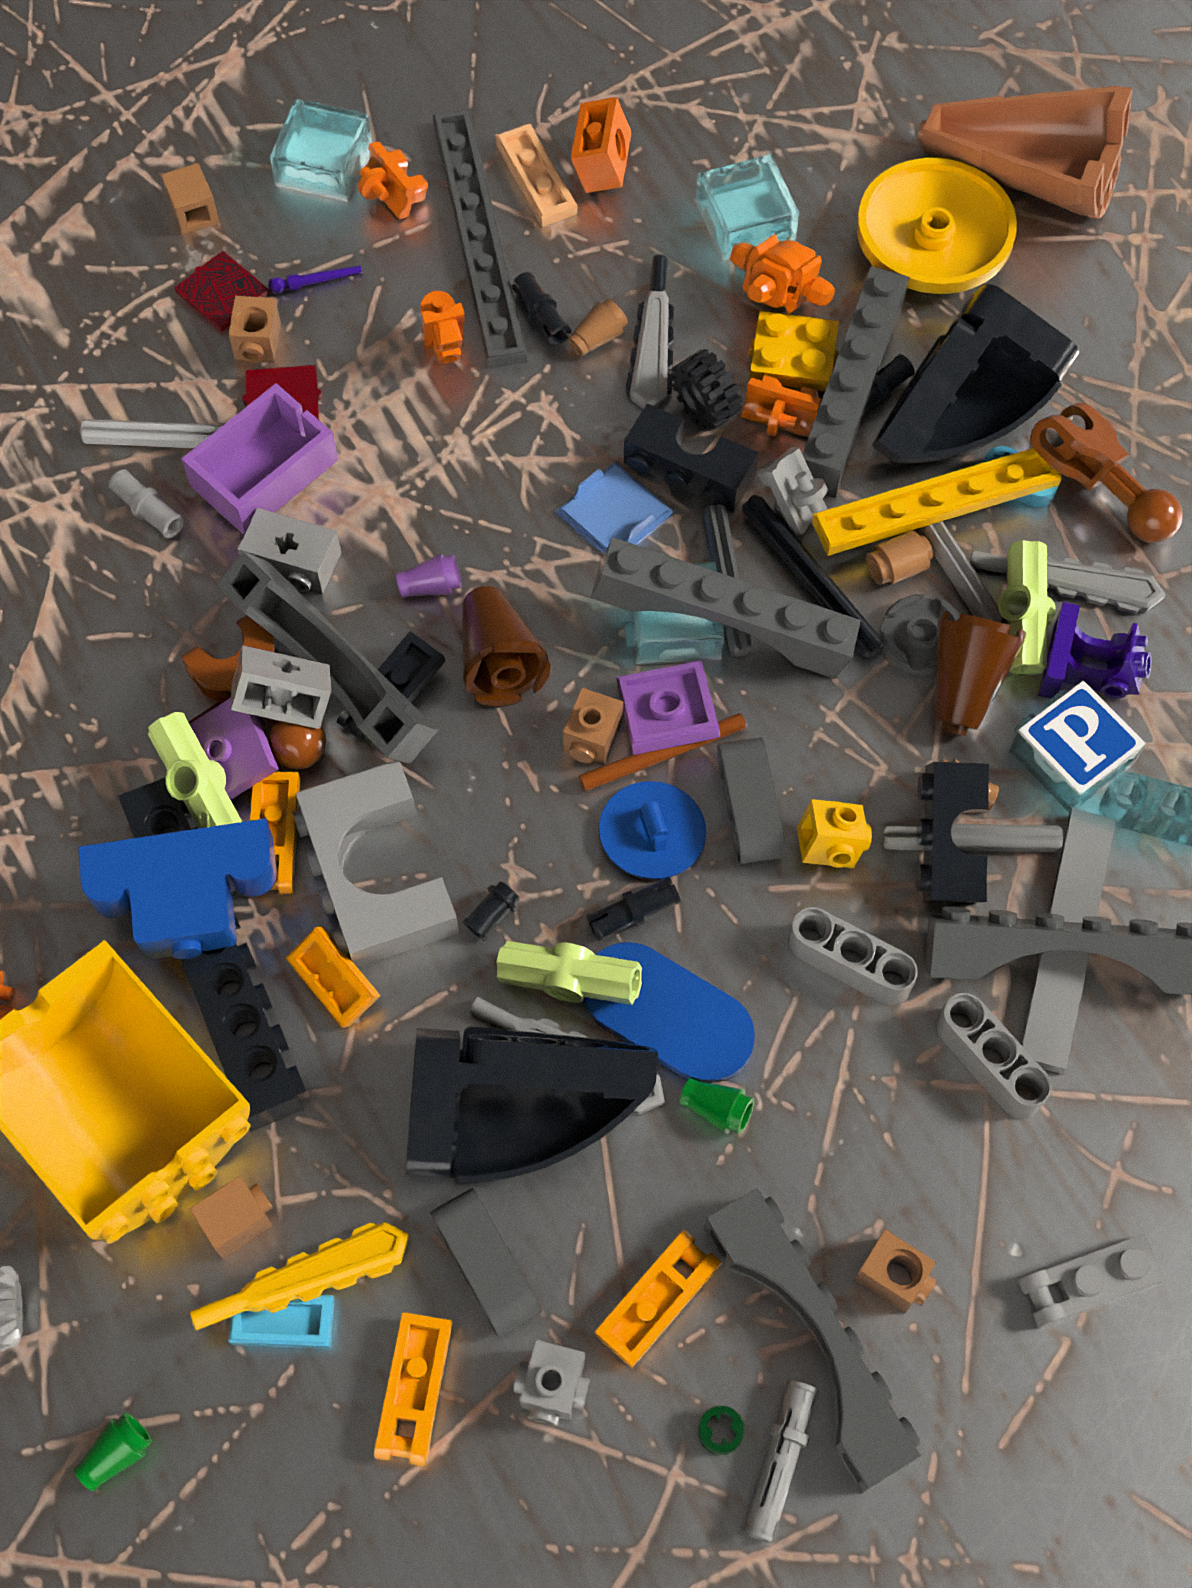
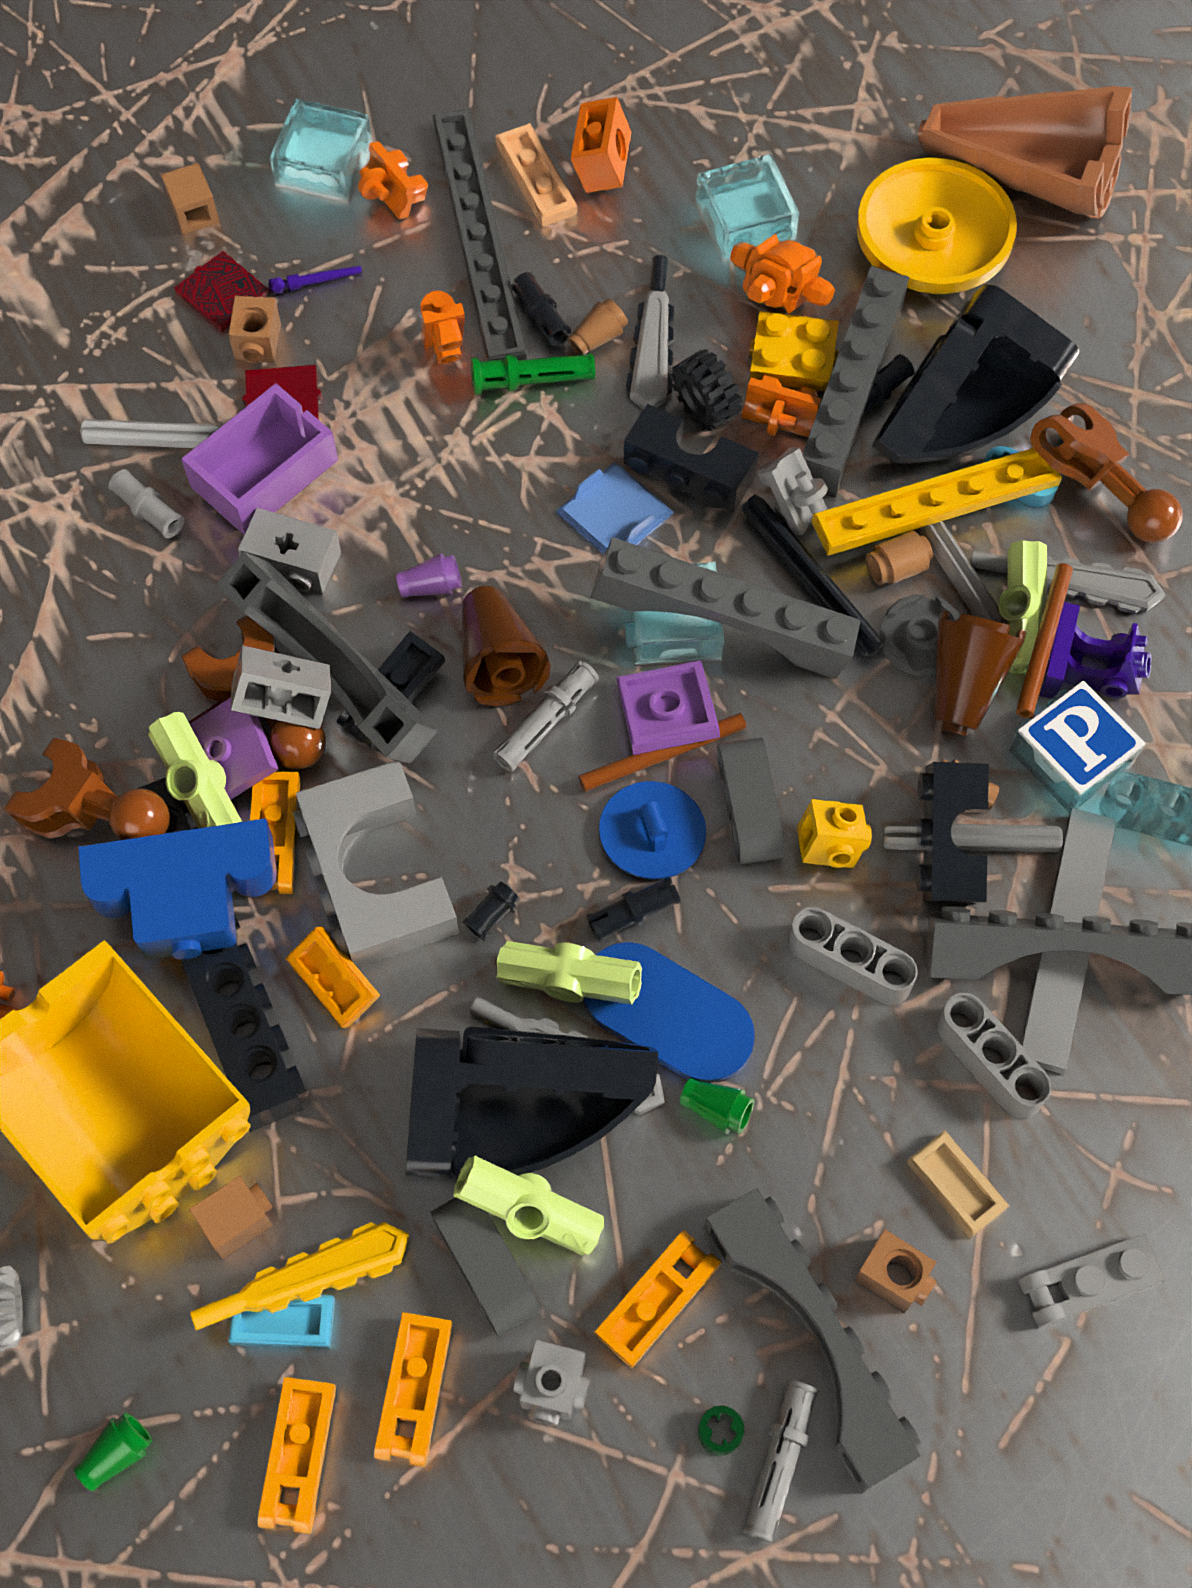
medium nougat brick [563,688,623,765] -> none
dark grey axle [704,504,752,657] -> none
none -> dark orange piece [3,738,170,840]
none -> light orange plate [258,1377,336,1535]
none -> yellowish green piece [453,1155,604,1256]
none -> green pin [471,353,595,395]
none -> light grey pin [491,660,599,773]
none -> tan tile [906,1130,1009,1239]
none -> dark orange piece [1016,563,1073,718]

